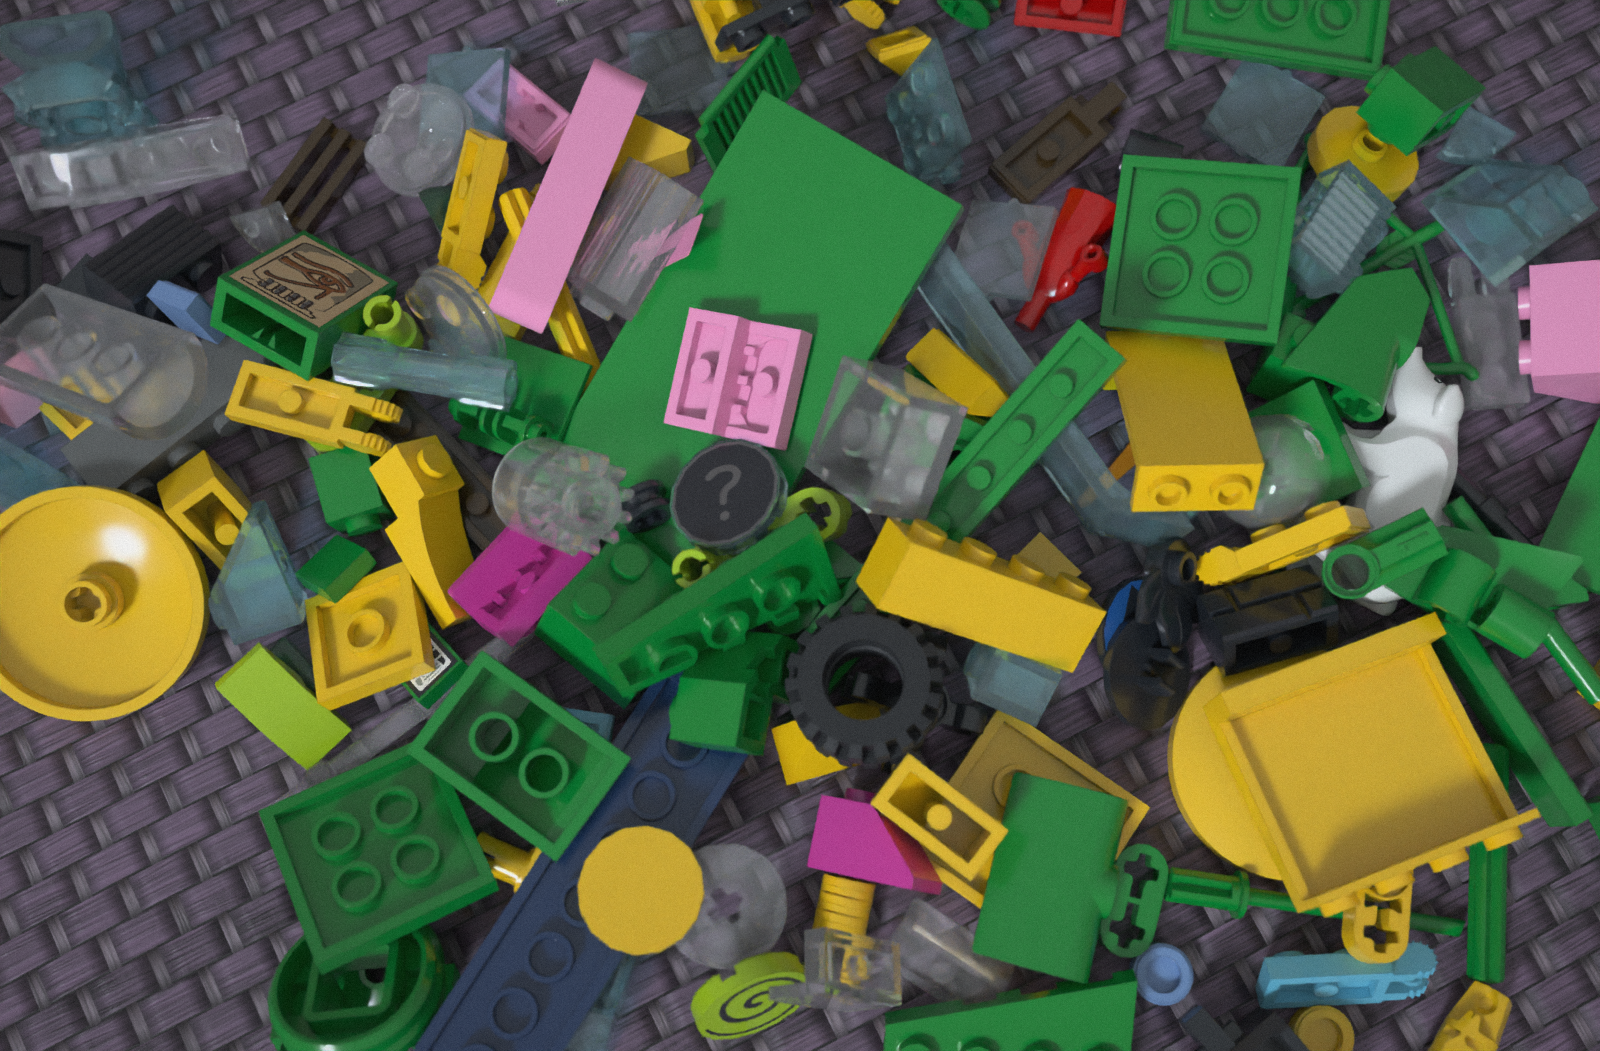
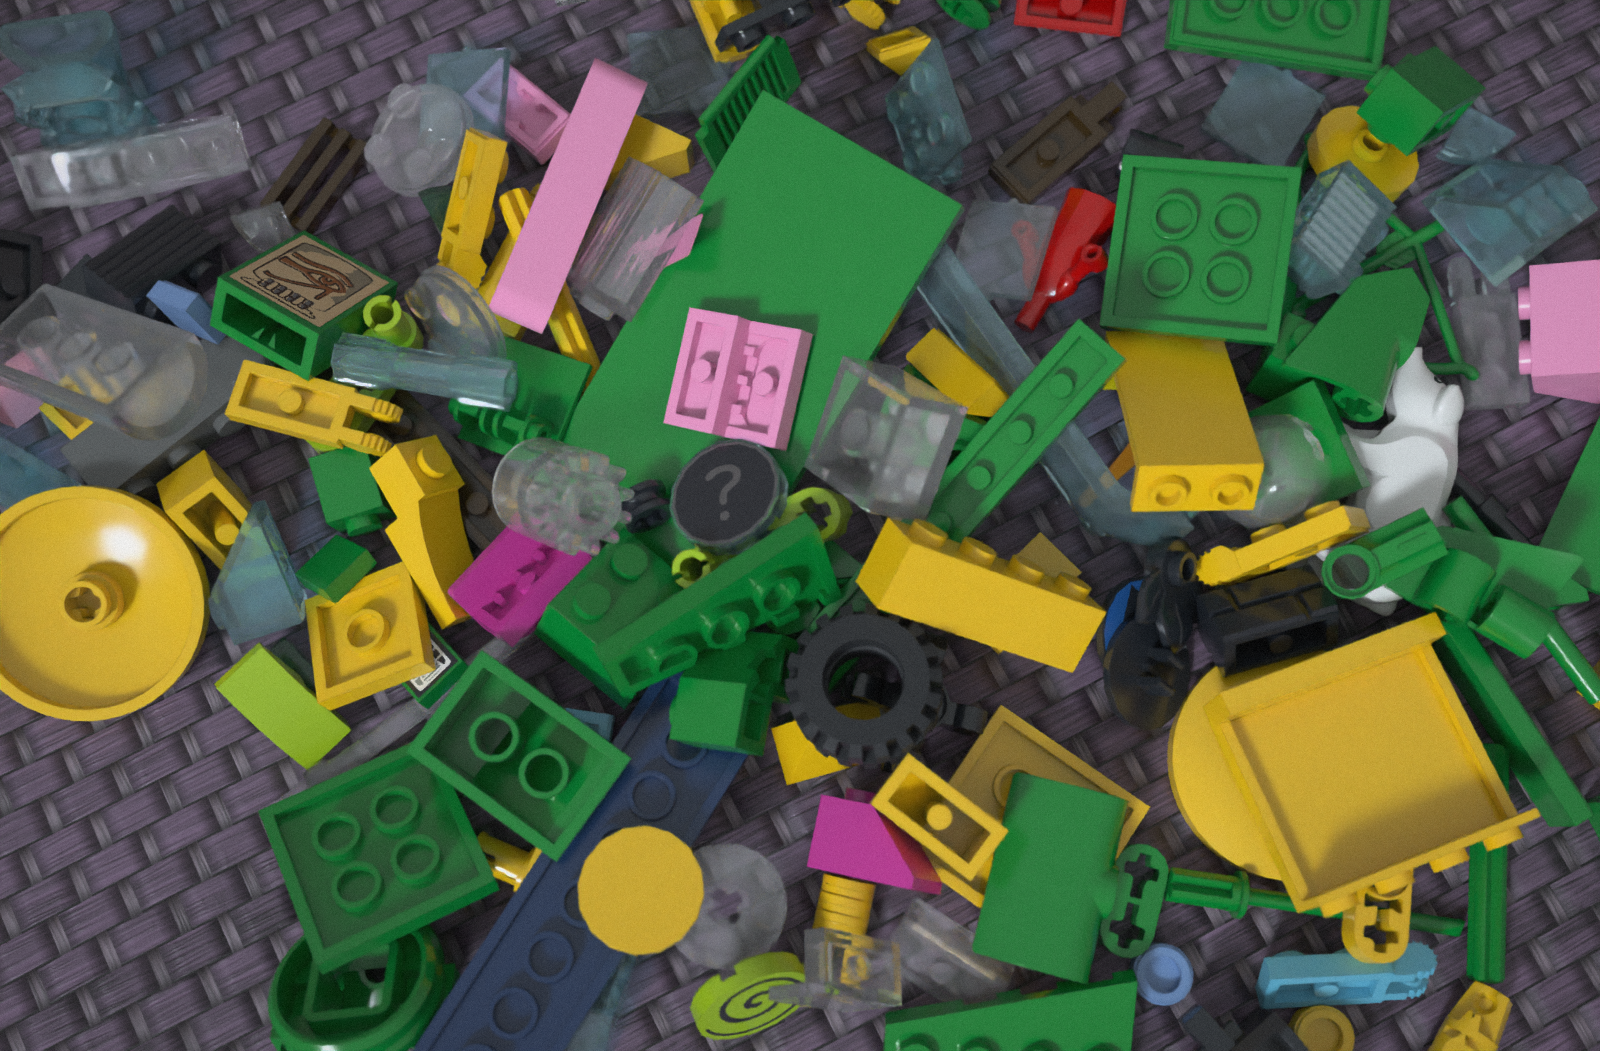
clear light blue brick [963,642,1063,727] -> none

